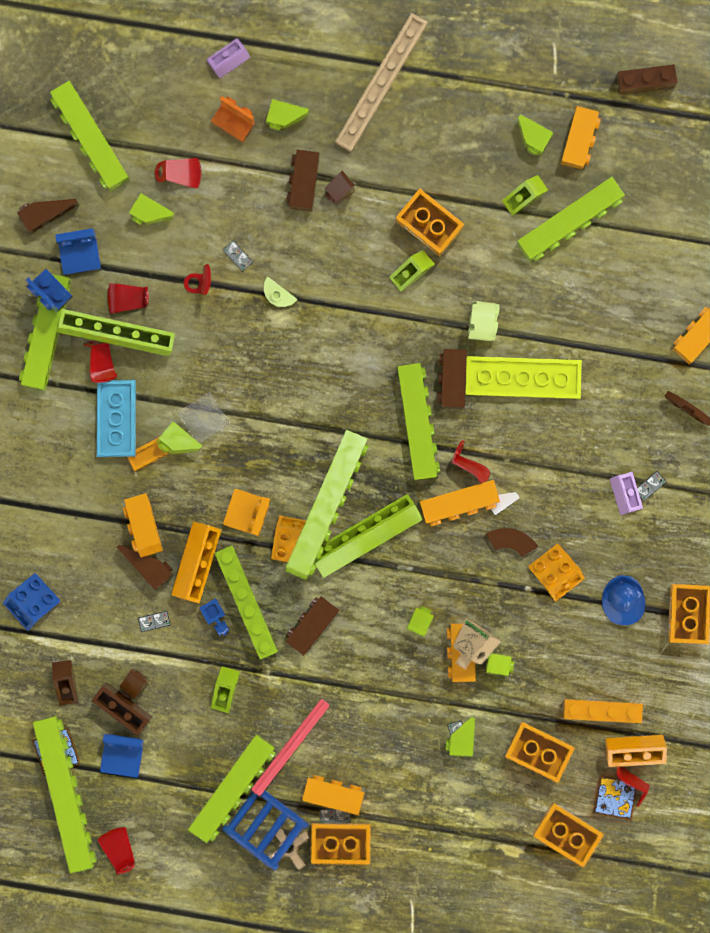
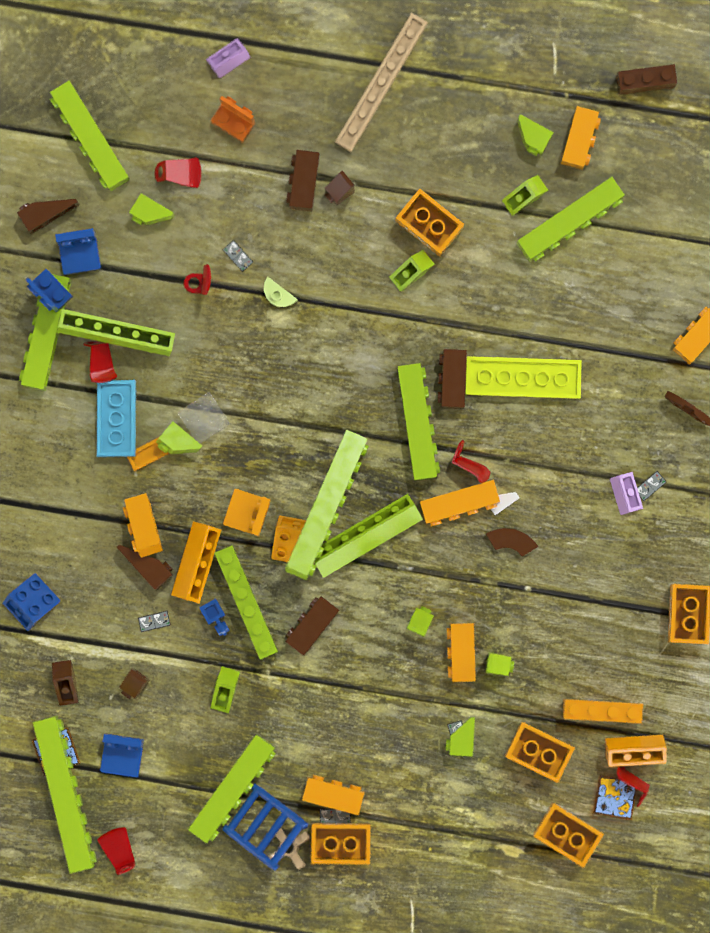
reddish brown brick [91,682,153,736] -> none
red piece [107,283,149,314] -> none
coral axle [251,699,329,796] -> none
lime slope [266,99,309,131] -> none
tan torso [454,619,501,669] -> none
yellowish green brick [468,301,500,341] -> none
light orange bracket [528,544,585,602] -> none
blue hat [602,575,646,625] -> none

